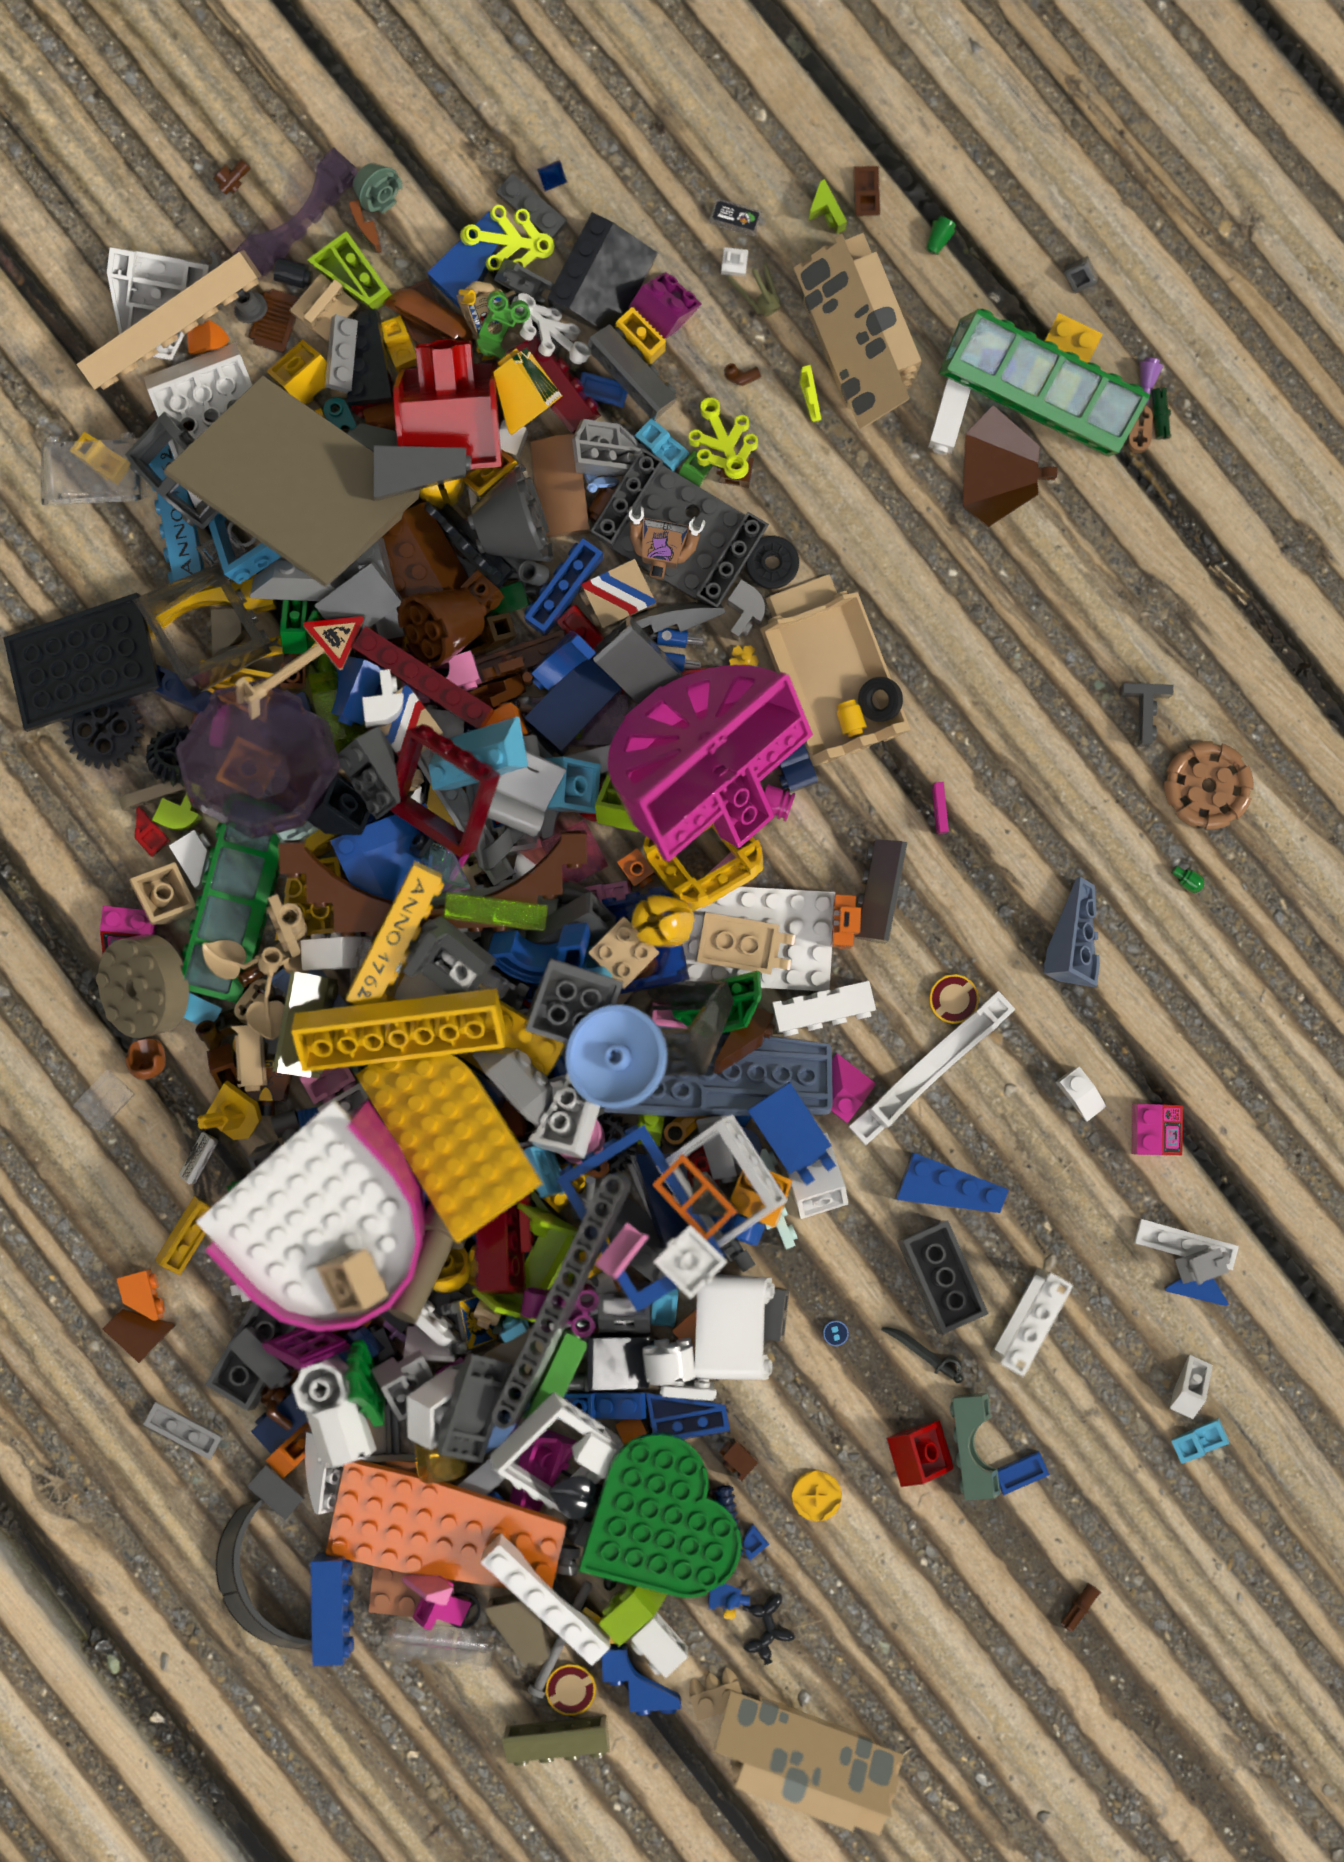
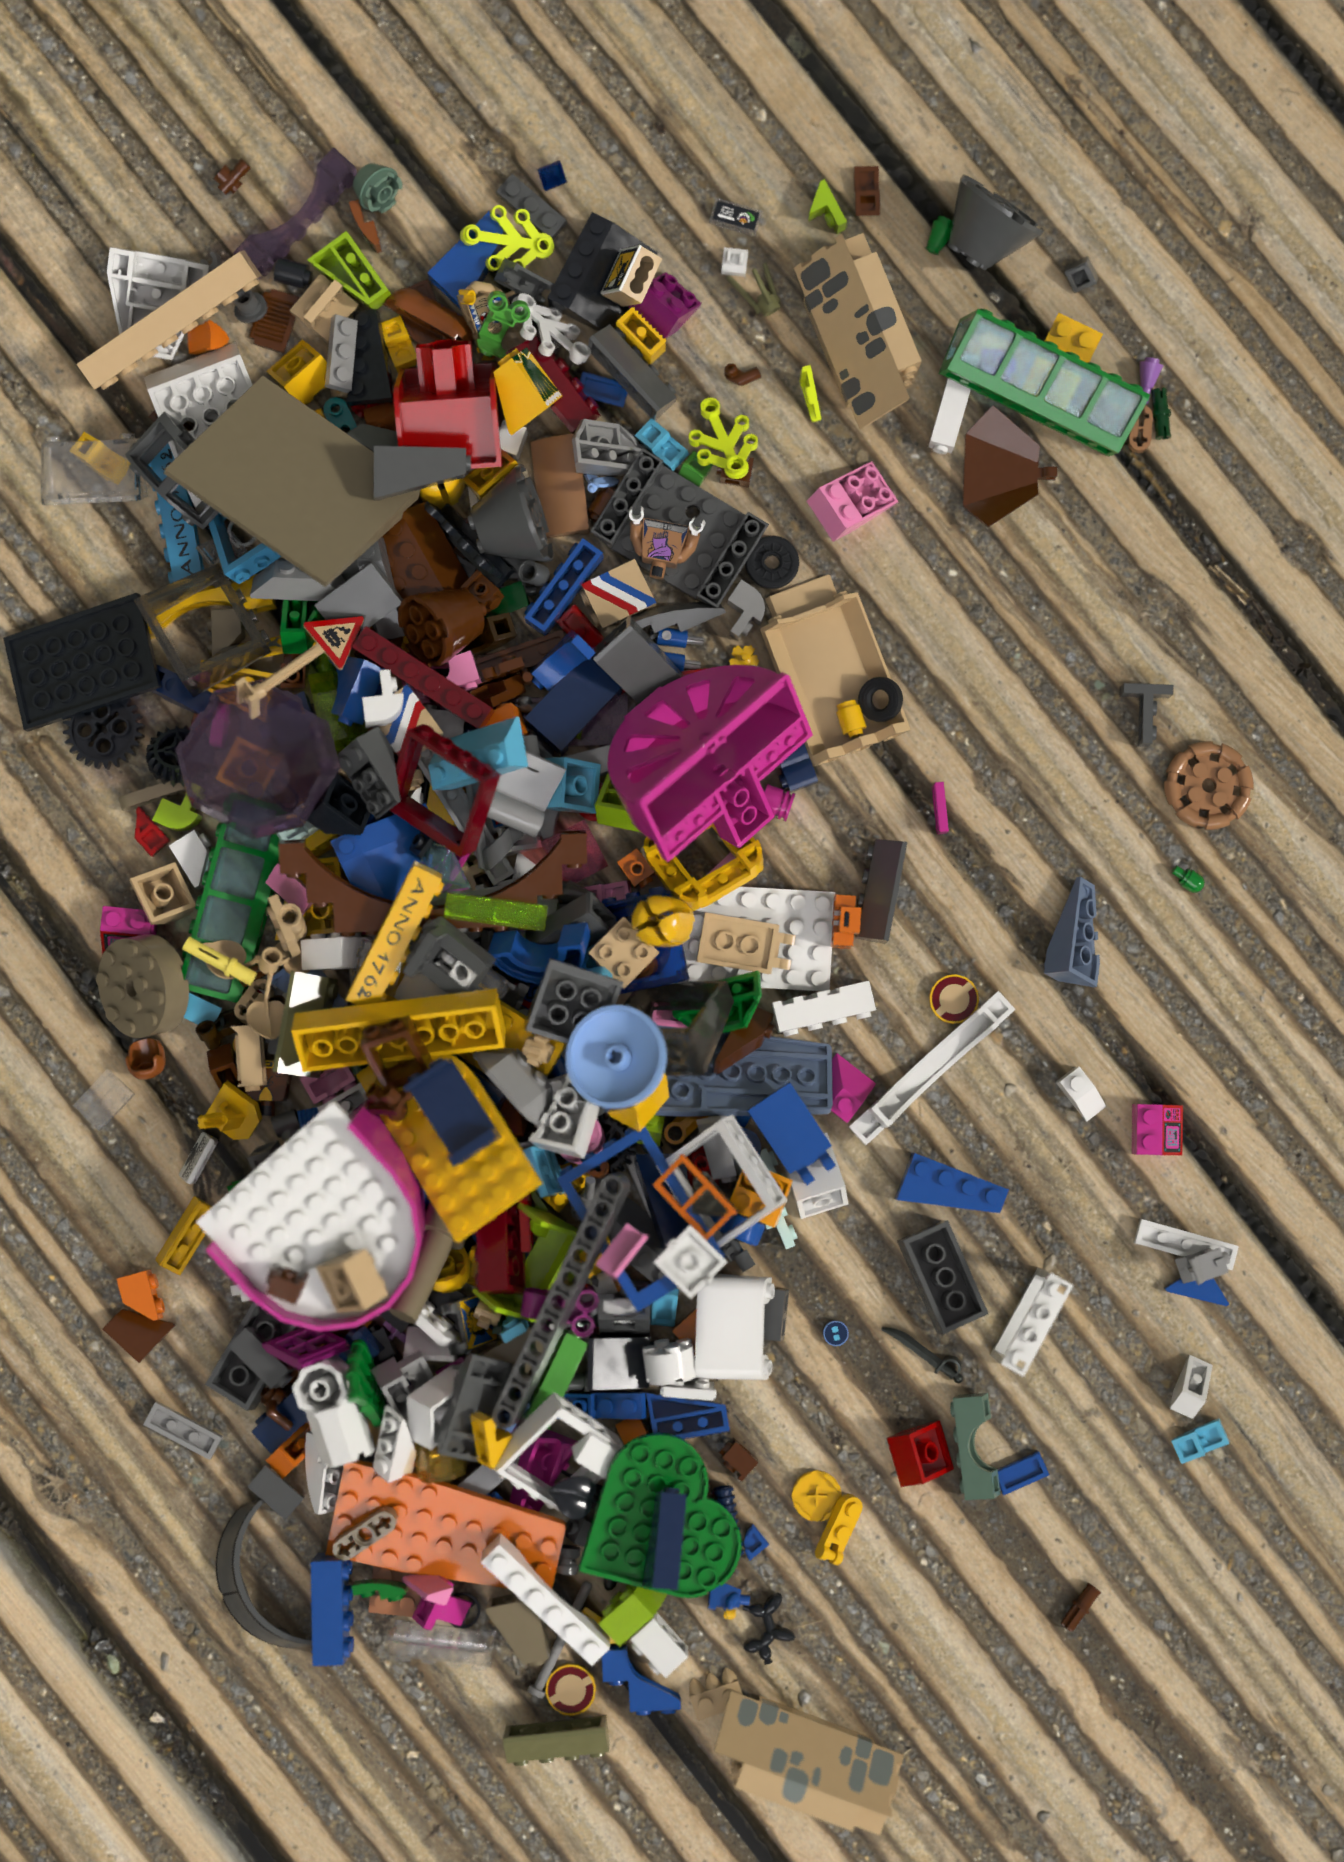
none -> light yellow pin [182,937,257,986]
none -> bright pink slope [265,863,313,915]
none -> reddish brown brick [265,1267,309,1305]
none -> dark tan beam [333,1506,398,1561]
none -> green slope [351,1579,408,1602]
none -> reddish brown window [360,1015,433,1089]
none -> reddish brown hips [365,1084,413,1121]
none -> white slope [373,1405,416,1483]
none -> dark blue panel [403,1057,502,1166]
none -> yellow slope [470,1411,513,1469]
none -> tan gear [522,1035,554,1067]
none -> tan piece [600,245,662,307]
none -> yellow slope [607,1073,669,1132]
none -> dark blue slope [643,1487,687,1590]
none -> bright pink slope [807,461,899,542]
none -> yellow plate [815,1494,863,1566]
none -> dark grey cone [947,174,1044,270]

